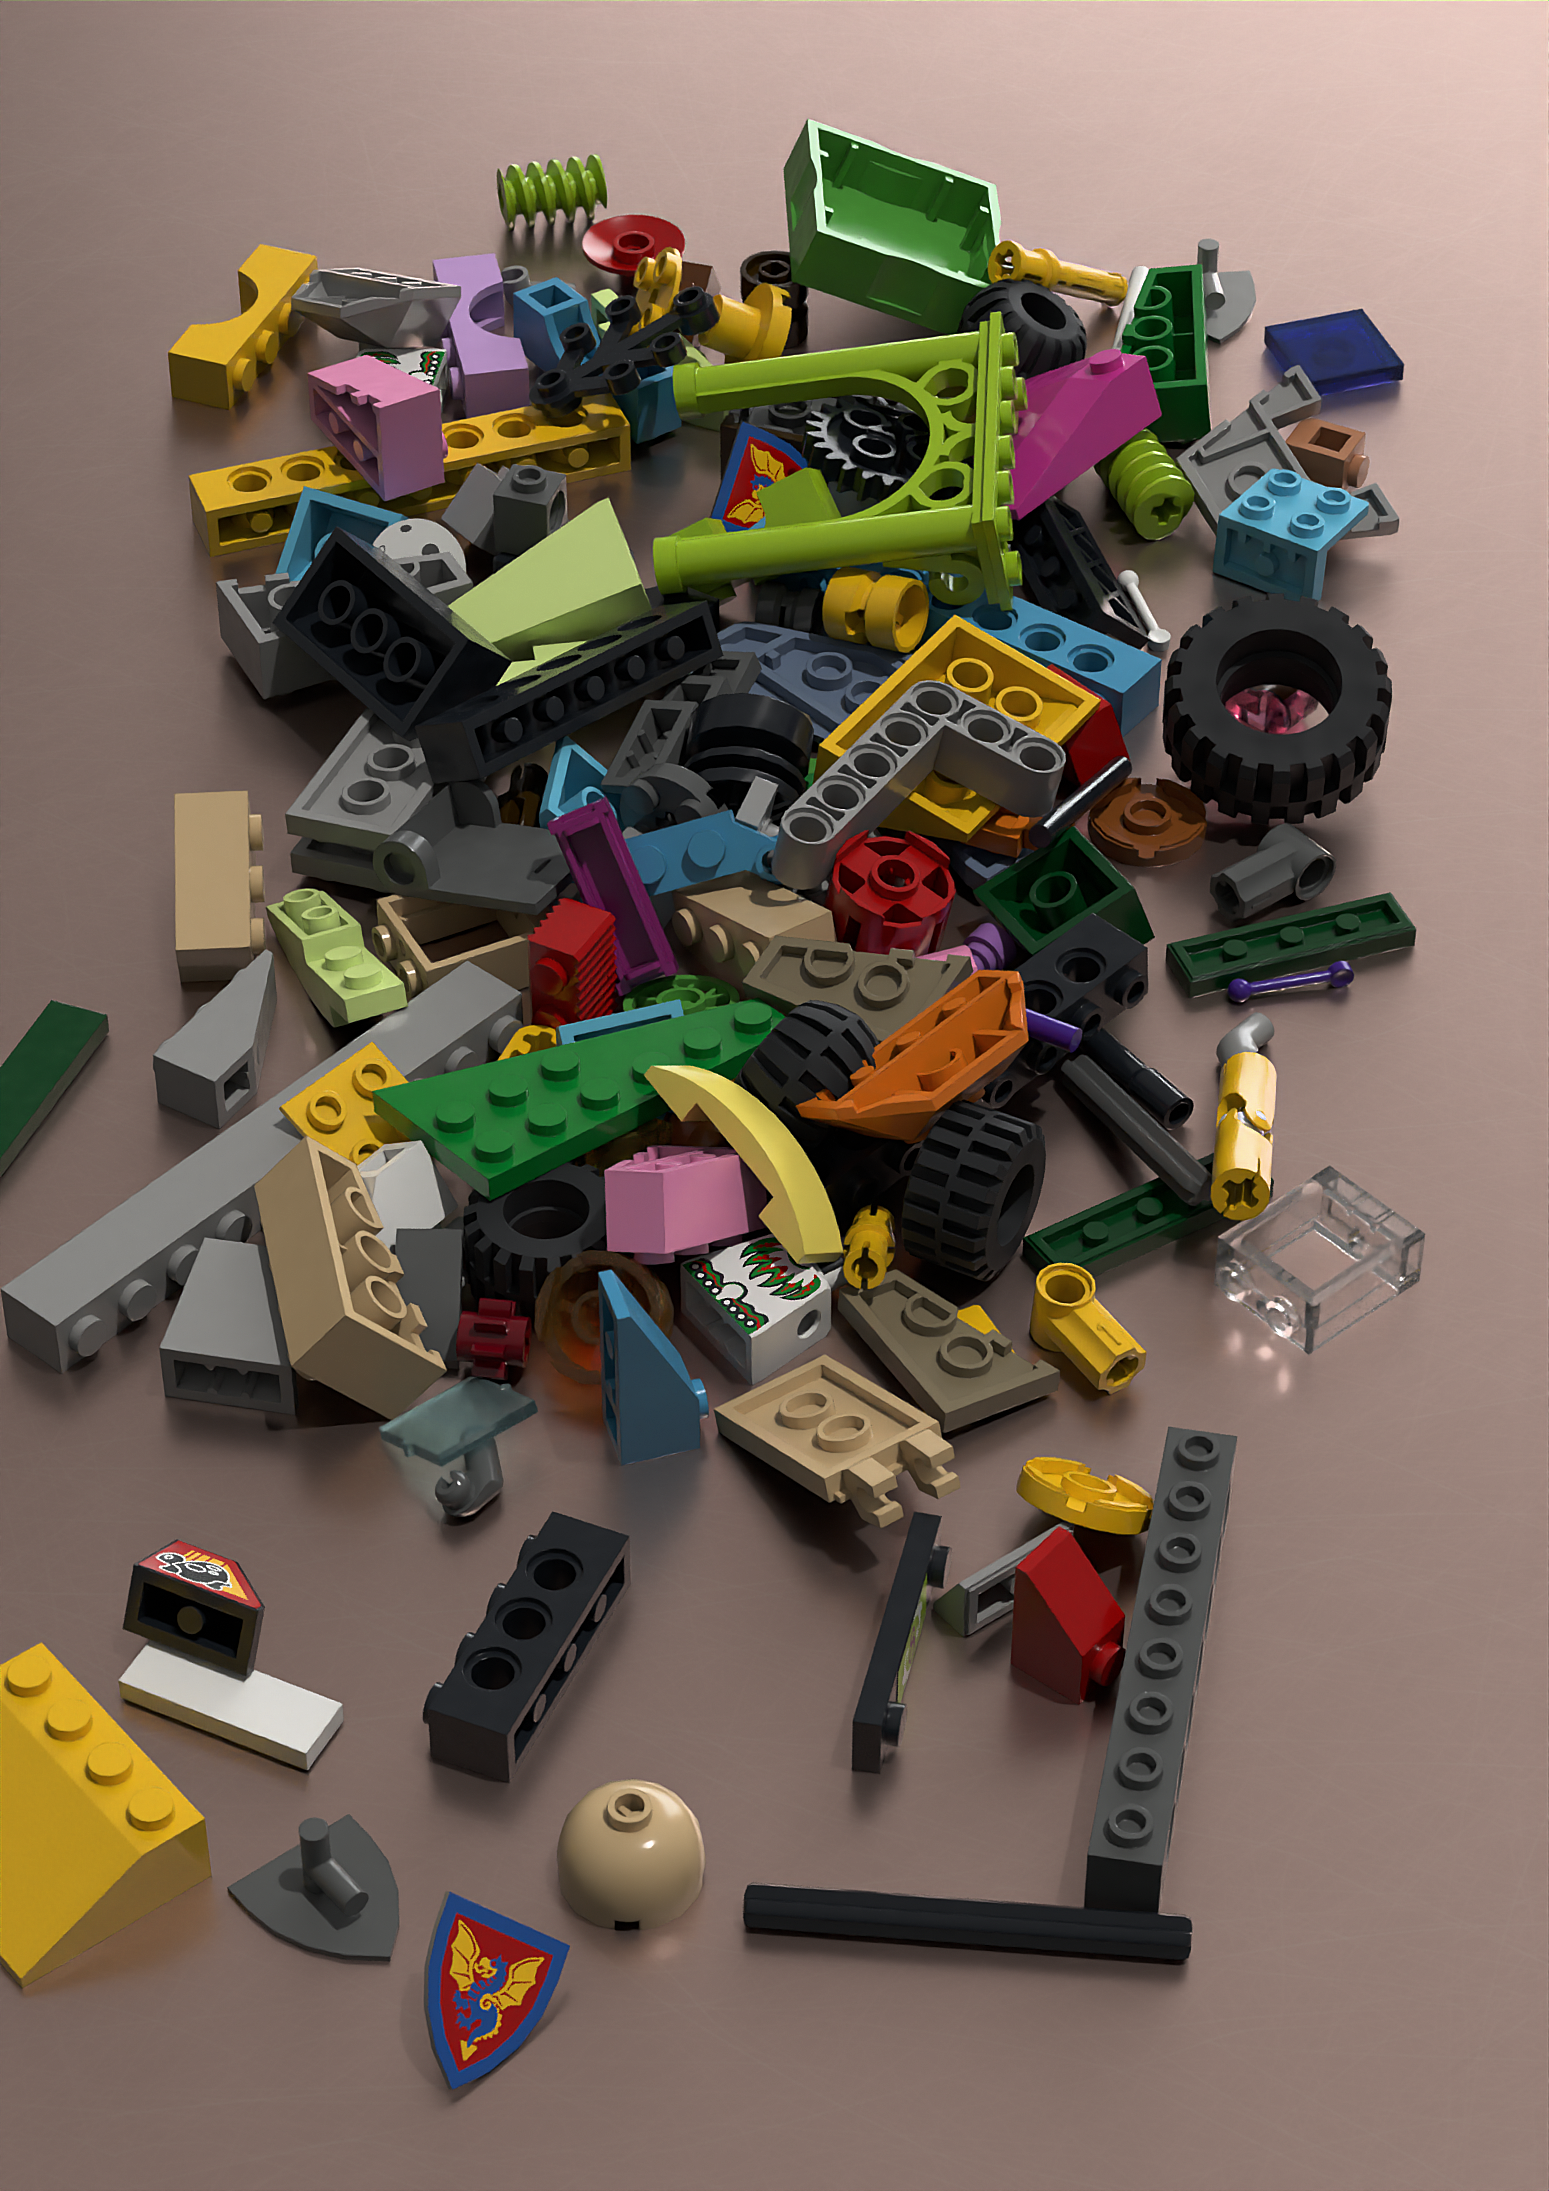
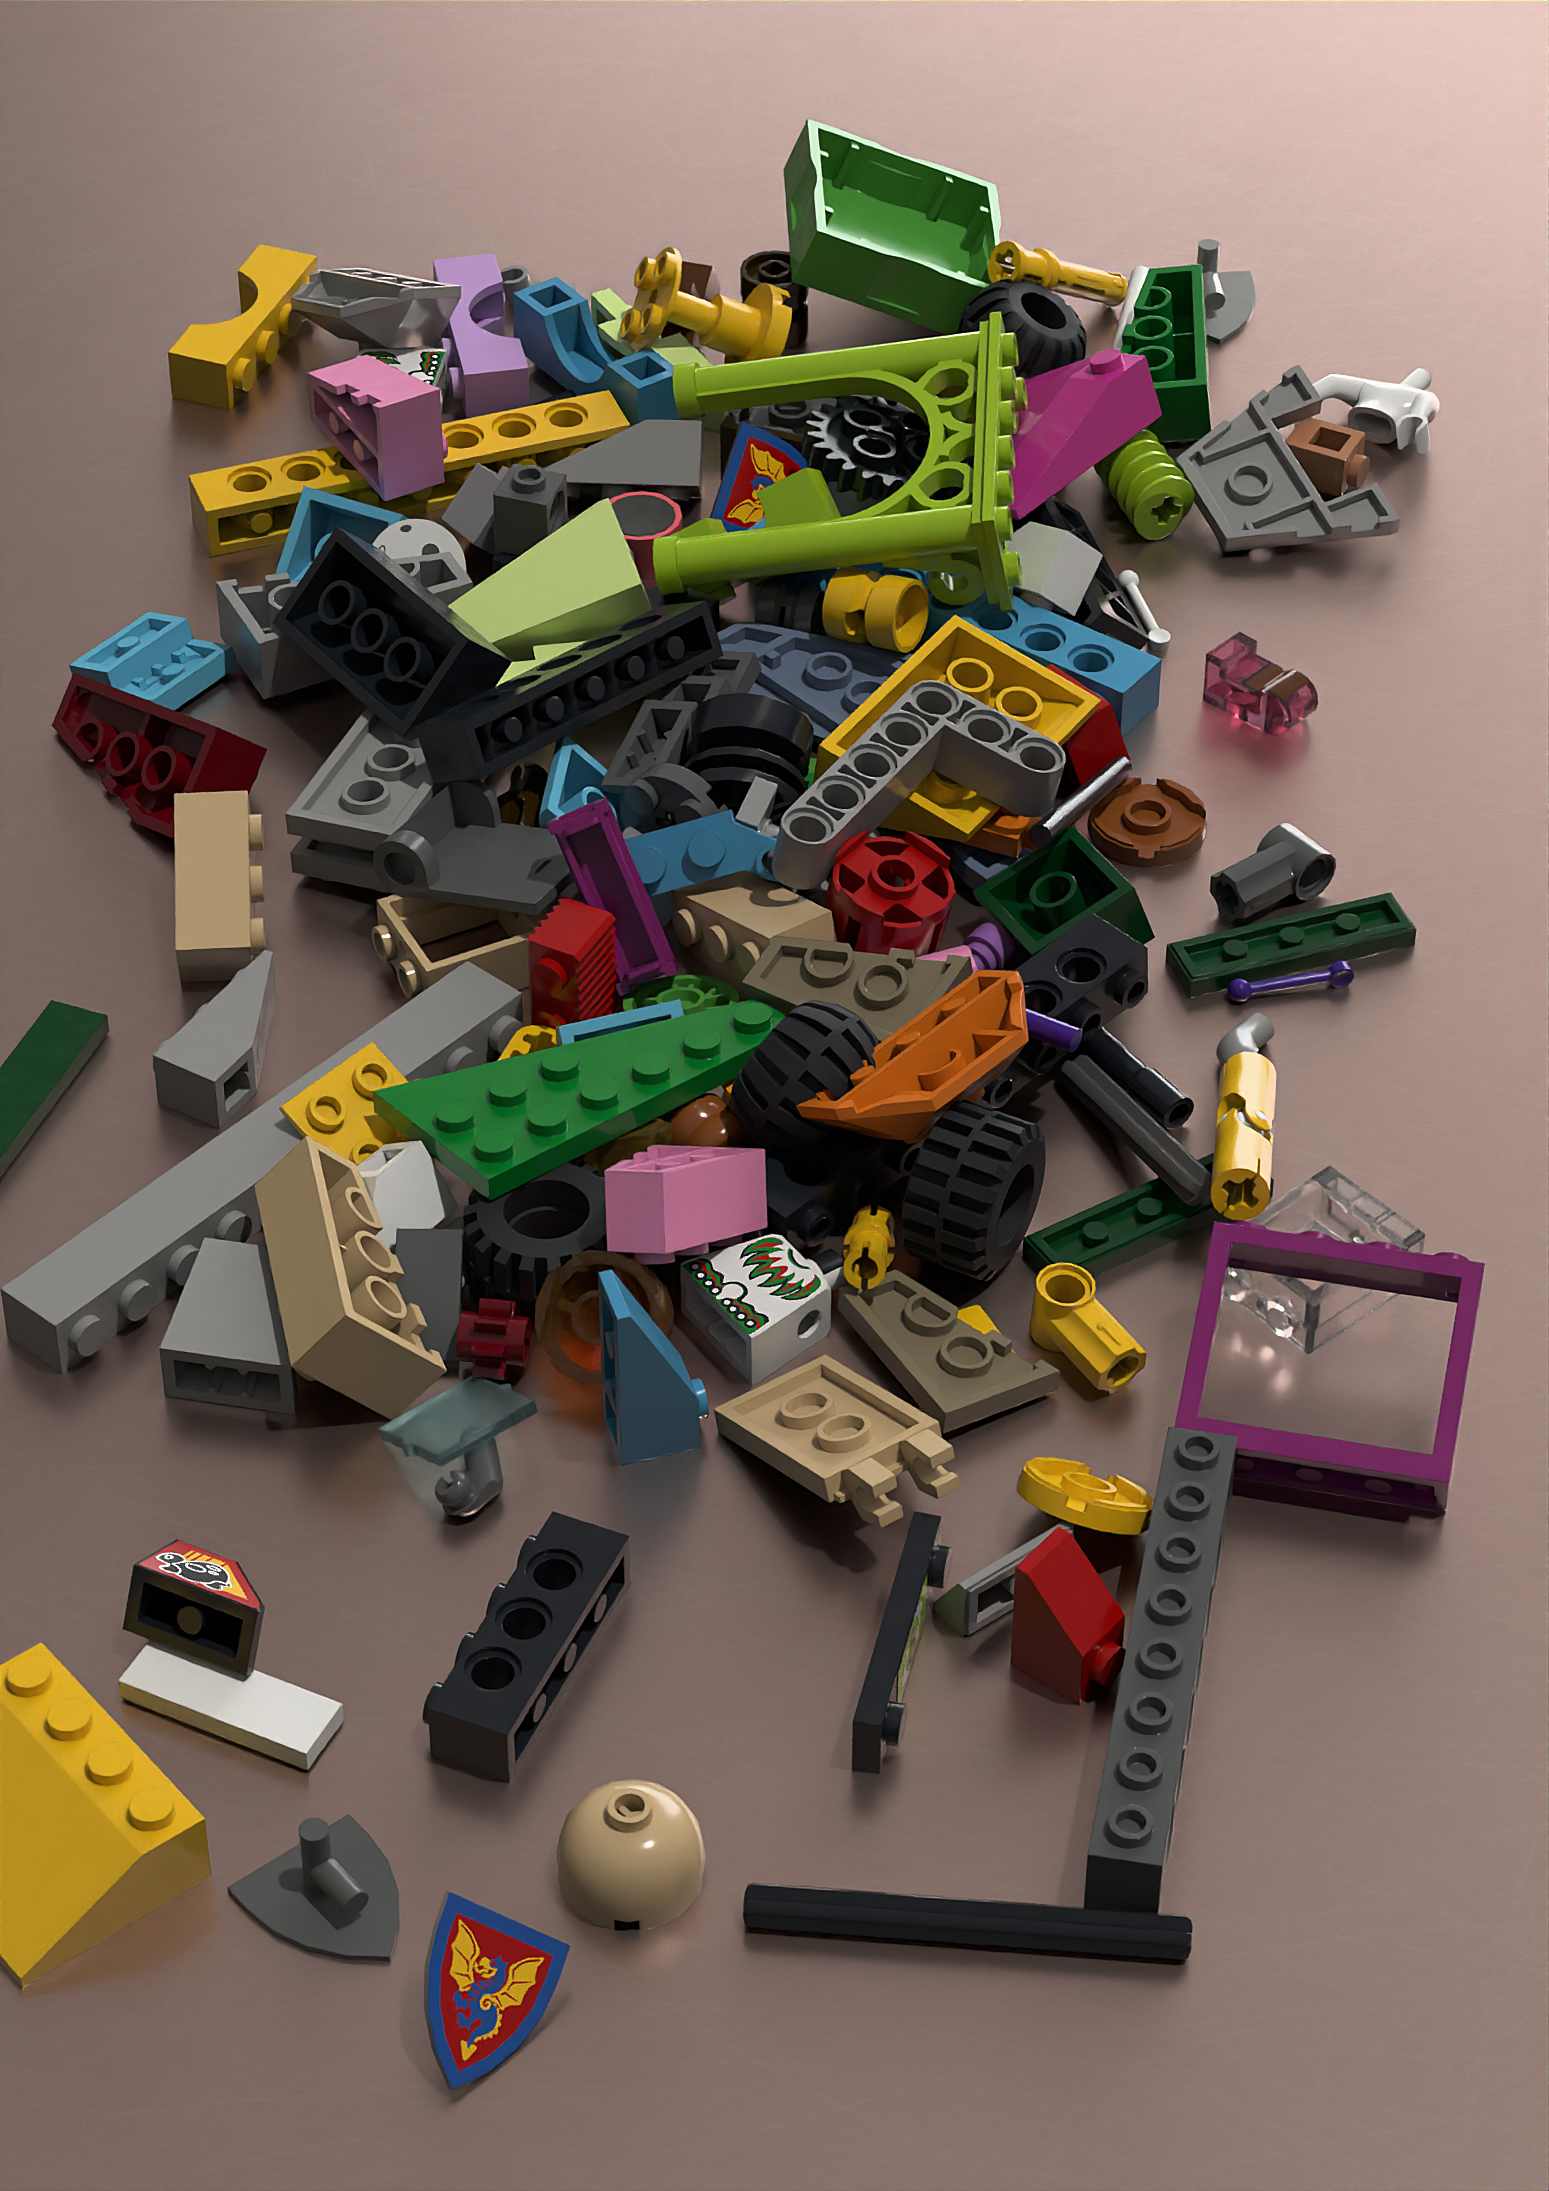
yellowish green slope [266,888,408,1028] -> none
lime piece [497,154,607,231] -> none
black plant [529,286,720,418] -> none
red dish [582,215,686,277] -> none
light yellow slope [644,1066,843,1264] -> none
black tyre [1162,594,1392,825] -> none
medium azure bracket [1212,469,1369,602] -> none
clear blue tile [1264,309,1404,396] -> none
none -> dark red wedge [52,672,267,839]
none -> medium azure slope [69,612,239,710]
none -> light grey slope [543,419,704,505]
none -> piece [610,491,682,579]
none -> white slope [1007,521,1103,616]
none -> magenta window [1175,1221,1485,1512]
none -> white piece [1294,368,1439,454]

